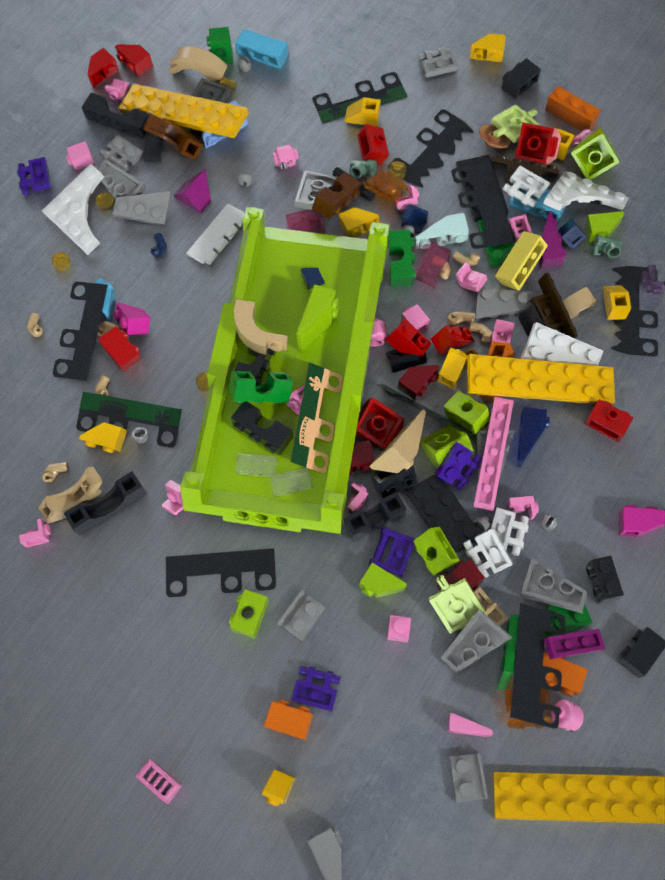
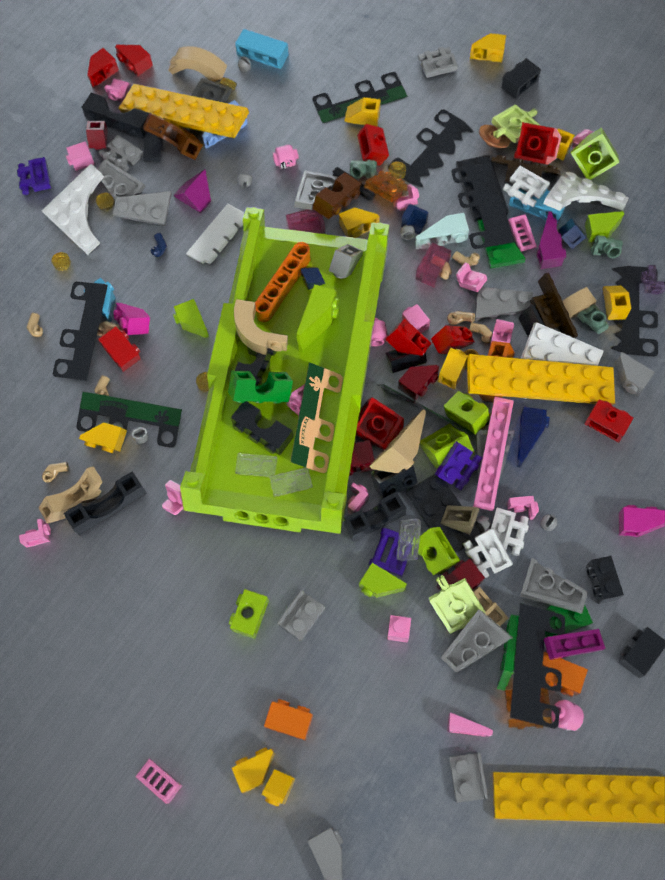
black piece [166,548,276,597] -> none
green brick [206,27,234,64] -> none
dark purple plate [291,666,341,712] -> none
green arch [388,230,416,286] -> none
light yellow brick [495,231,548,291] -> none
orange brick [545,86,601,131] -> none
none -> dark red slope [86,121,108,150]
none -> lime slope [173,299,209,338]
none -> yellow slope [232,747,275,793]
none -> orange beam [255,242,311,322]
none -> light grey slope [329,244,364,278]
none -> clear plate [396,519,421,561]
none -> dark tan slope [441,505,479,535]
none -> sand green plate [577,304,609,334]
none -> light grey slope [615,352,655,396]

